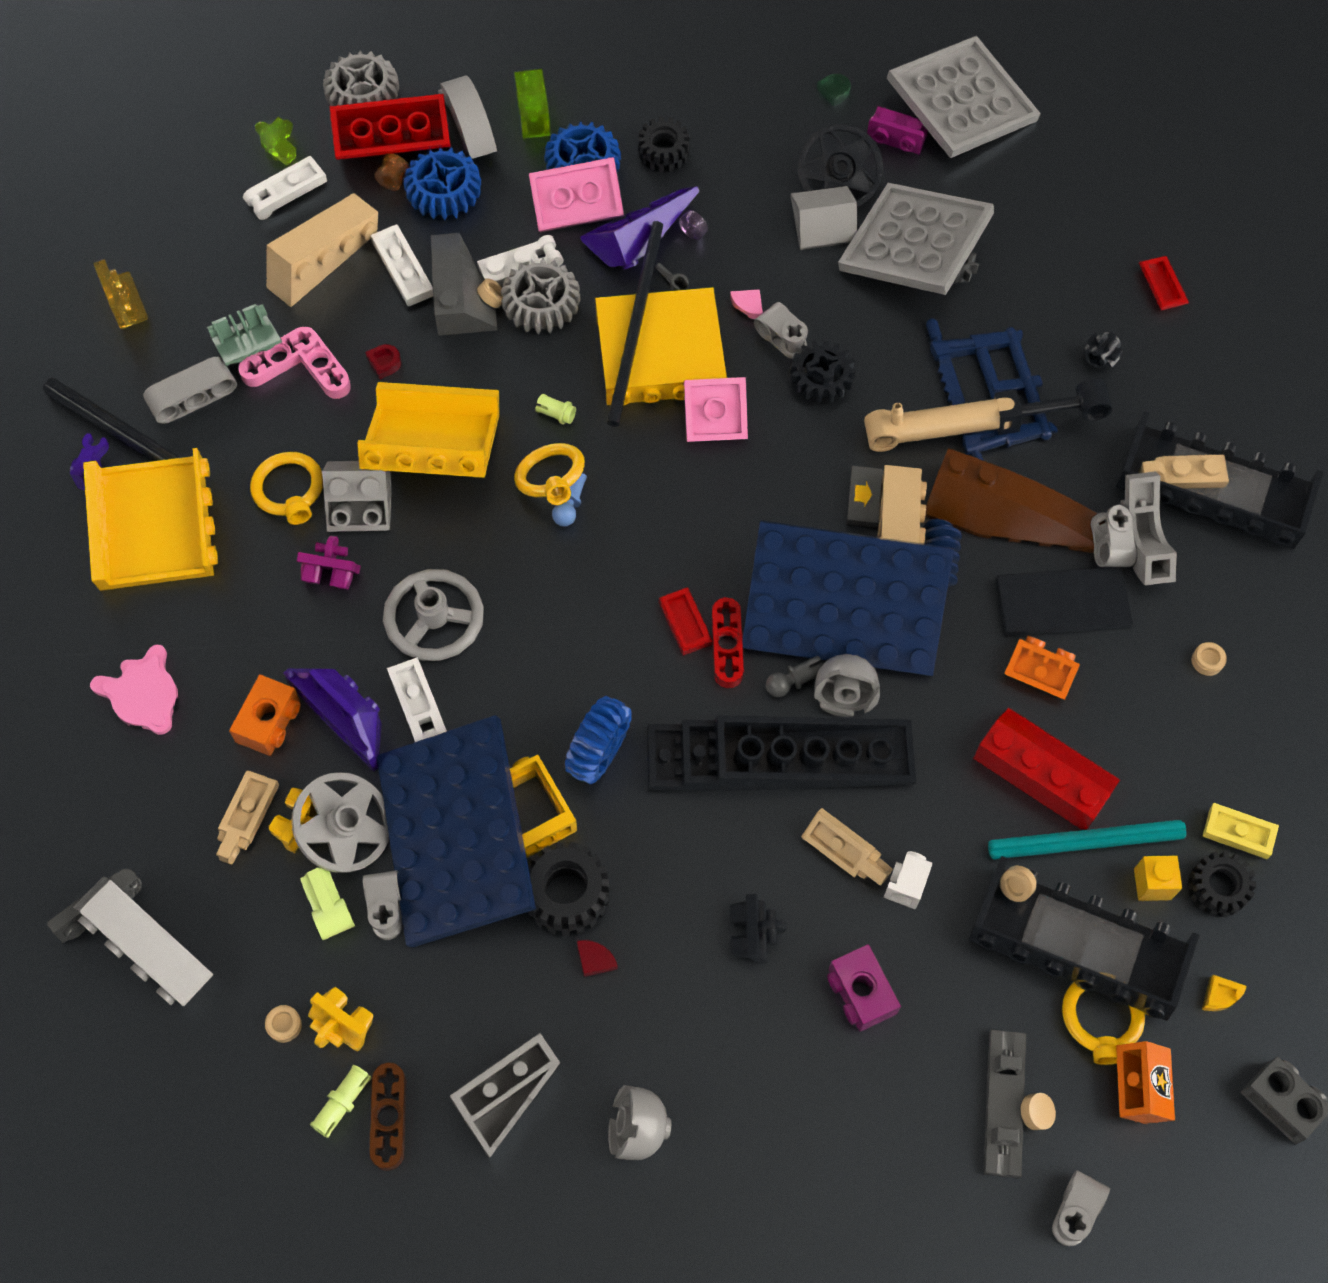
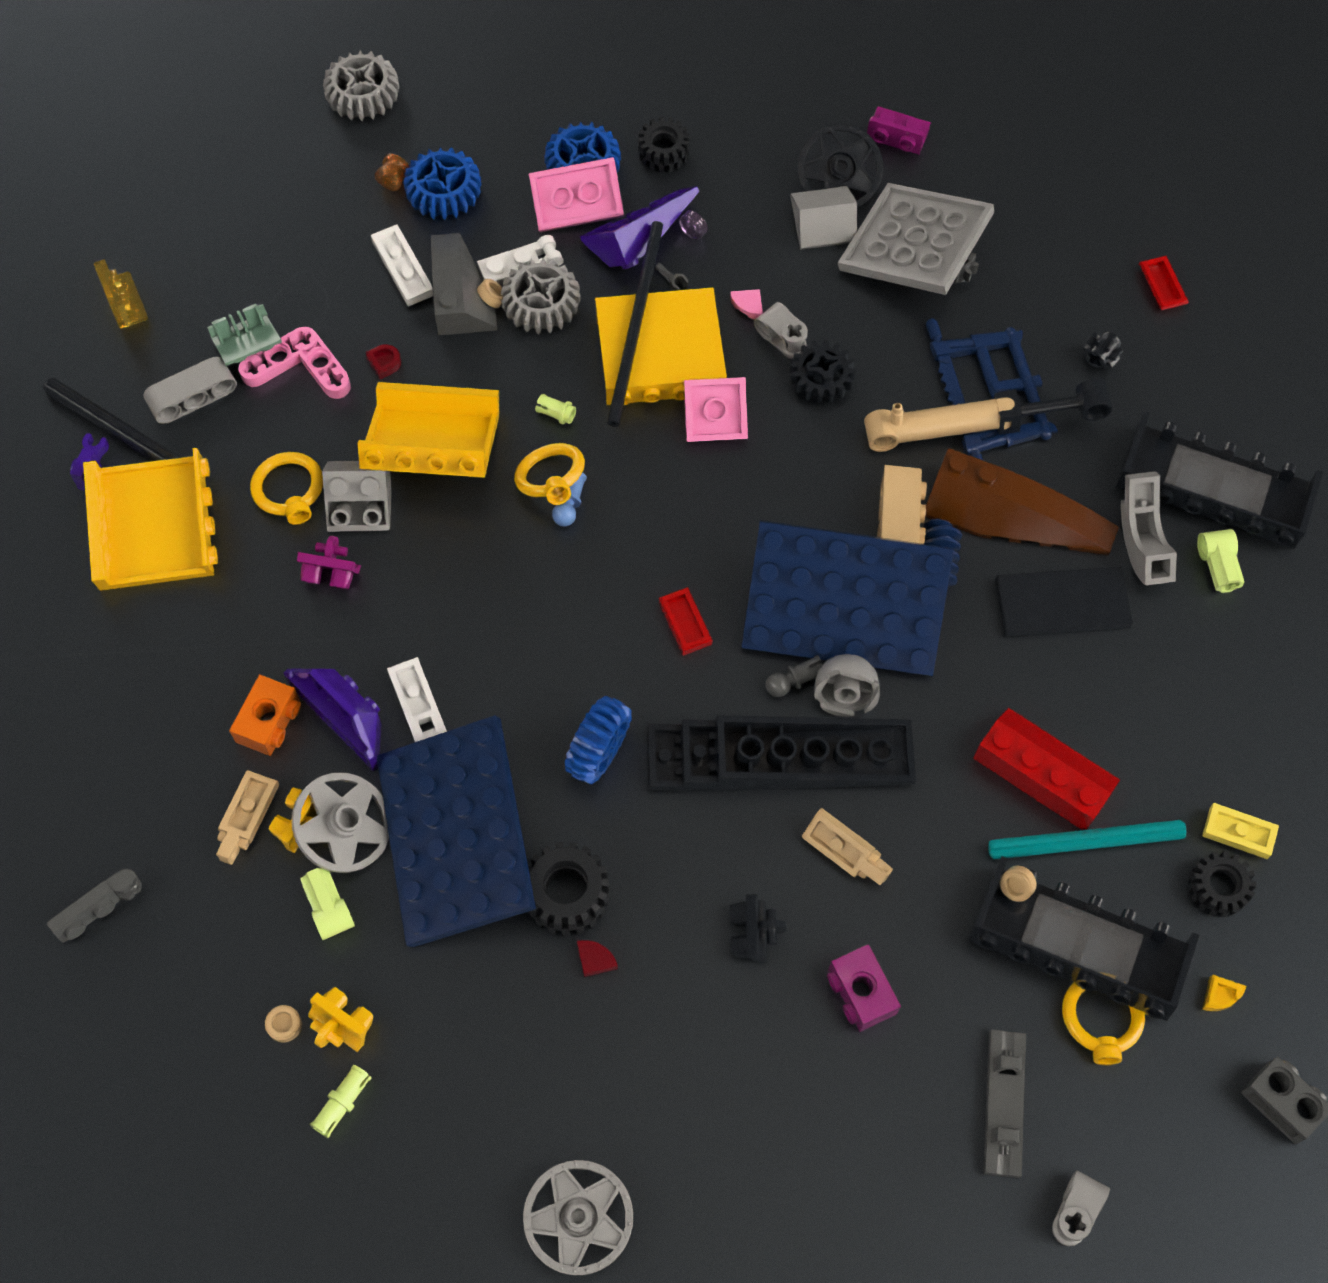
wedge [73,876,214,1007] -> none
bright pink tile [90,645,179,735] -> none
white plate [243,155,327,220] -> none
clear neon green piece [255,117,296,166] -> none
tan wedge [267,193,378,307] -> none
red slope [329,94,451,160] -> none
light grey piece [363,870,403,940] -> none
reddish brown beam [370,1062,406,1171] -> none
light grey piece [383,569,484,661] -> none
light grey arch [438,75,497,159] -> none
light grey wedge [450,1033,560,1158] -> none
yellow window [510,754,577,858] -> none
clear neon green brick [514,69,551,139] -> none
light grey cylinder [608,1085,672,1160] -> none
red beam [712,597,744,688] -> none
clear green tile [817,74,851,106] -> none
dark grey tile [846,466,882,528] -> none
white brick [883,851,933,909] -> none
light grey plate [886,36,1041,158] -> none
orange bracket [1004,635,1080,700] -> none
tan tile [1021,1093,1056,1130] -> none
light grey piece [1091,505,1137,567] -> none
orange brick [1116,1041,1175,1124] -> none
yellow brick [1134,856,1182,901] -> none
tan hinge [1138,455,1229,489] -> none
tan tile [1191,642,1227,676] -> none
none -> light grey wheel [523,1160,633,1276]
none -> yellowish green piece [1197,529,1245,593]

